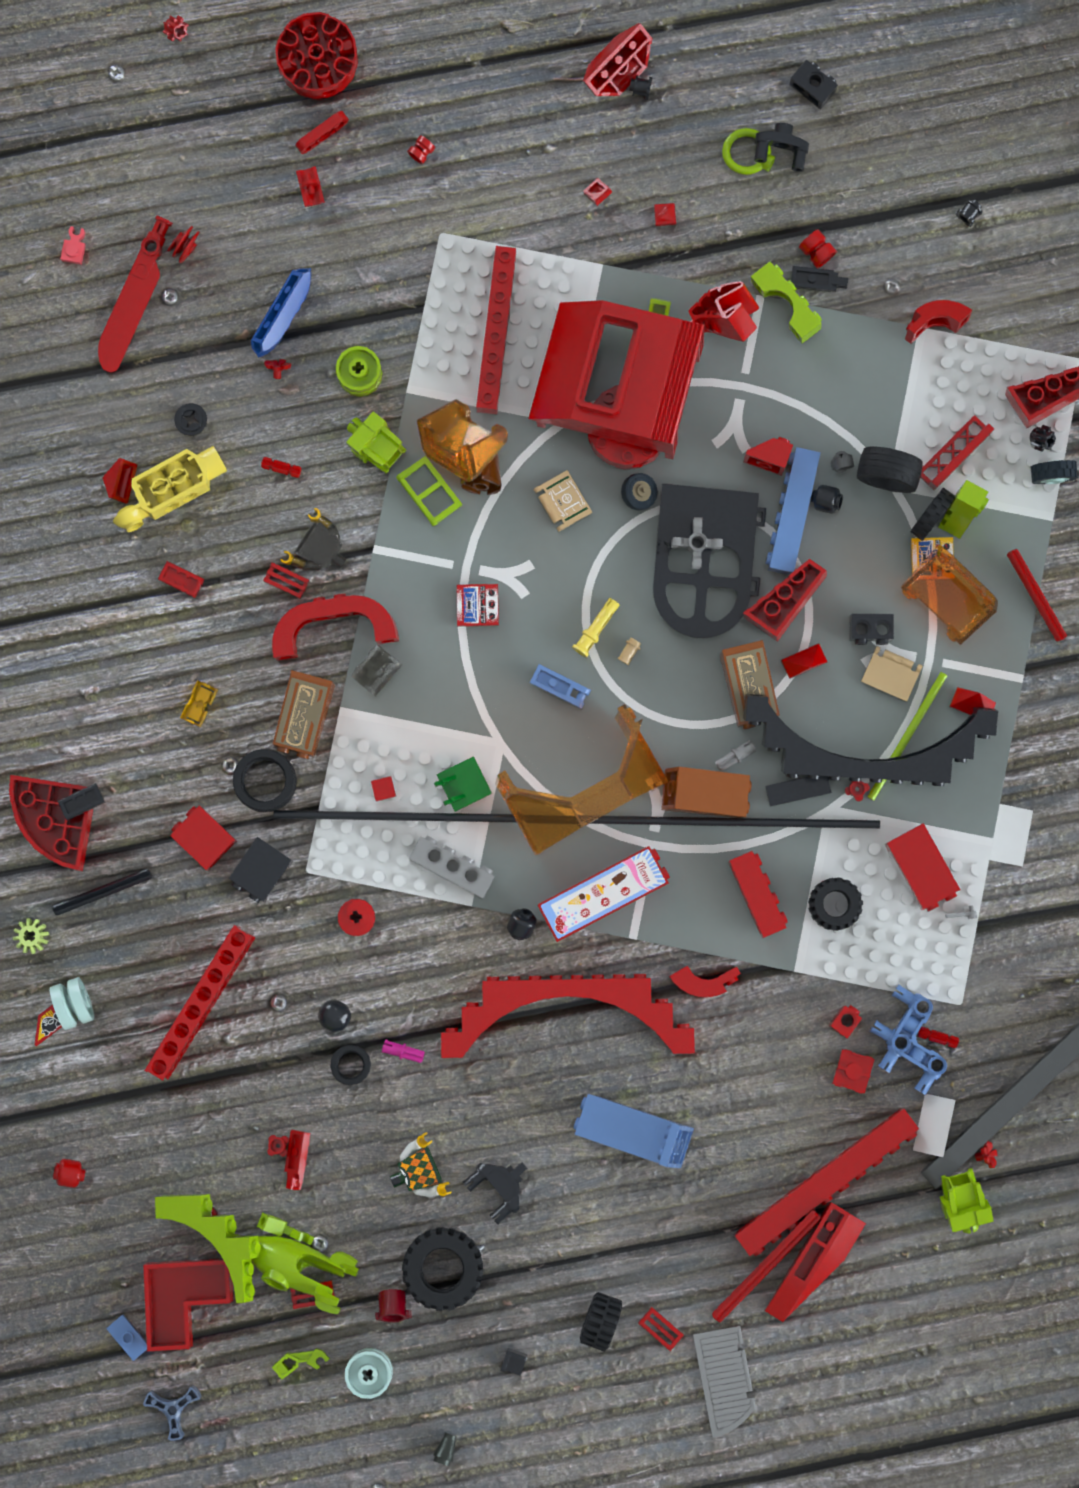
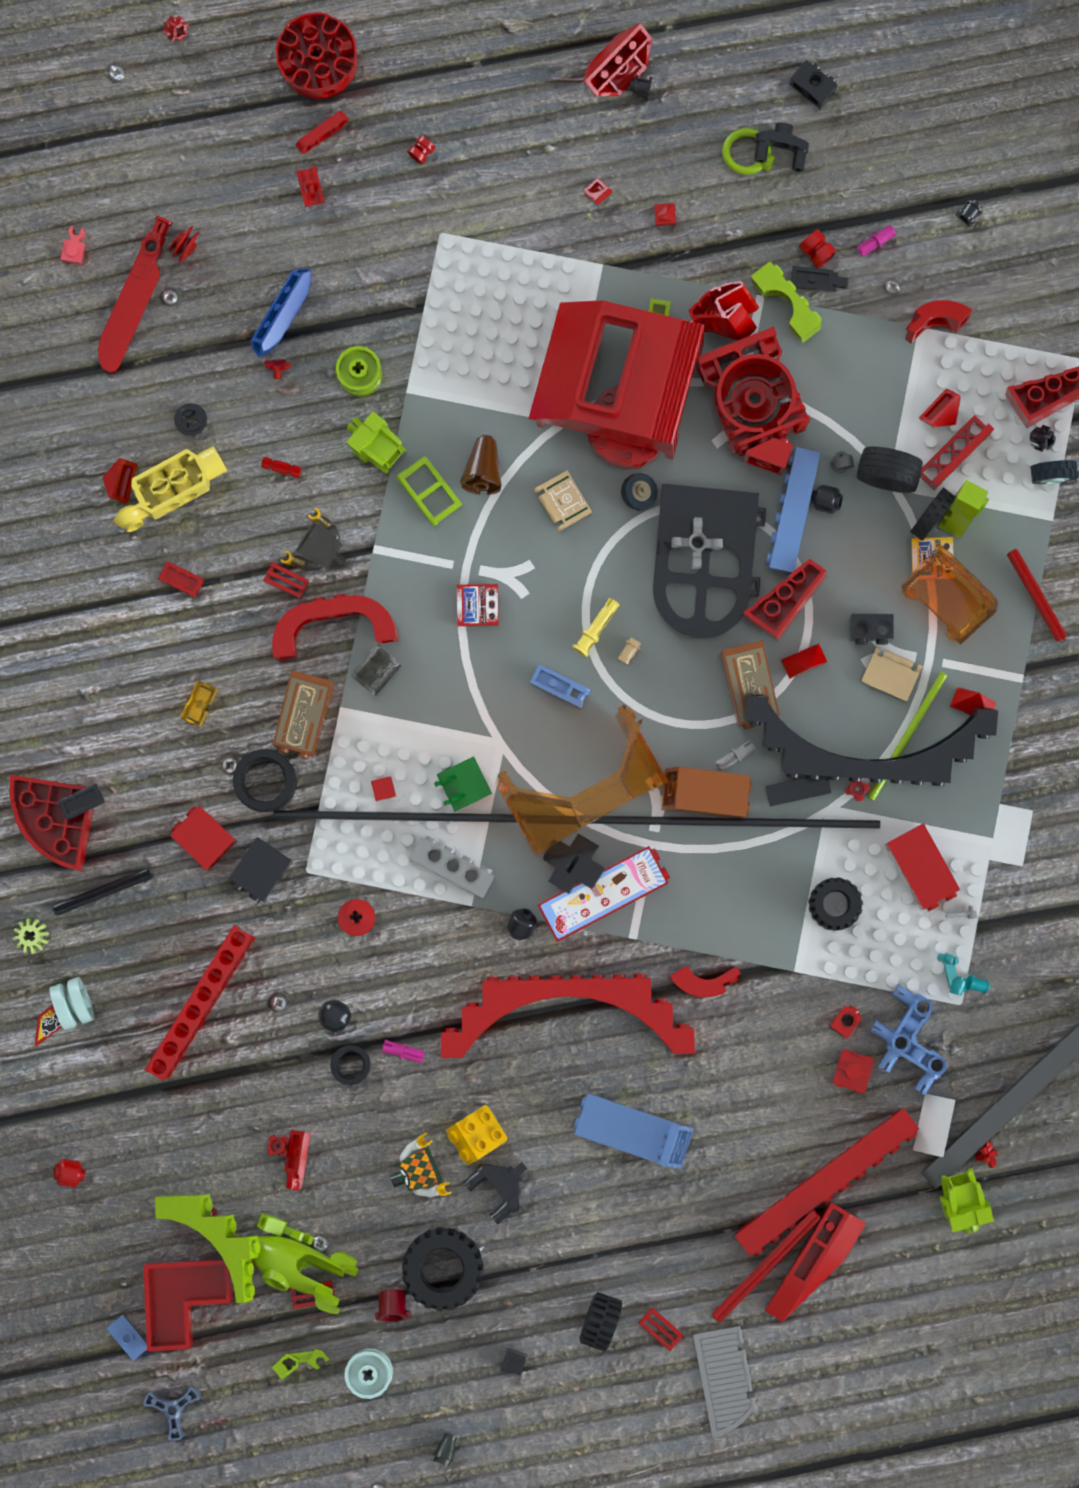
clear orange windscreen [417,399,508,482] -> none
red brick [476,246,517,415] -> none
red brick [728,851,788,938] -> none
red axle [918,1027,959,1048] -> none
none -> yellow bracket [445,1105,507,1166]
none -> black piece [543,833,605,894]
none -> red brick [695,326,811,457]
none -> dark pink axle [857,225,896,256]
none -> red slope [919,388,961,427]
none -> teal pin [937,953,990,996]

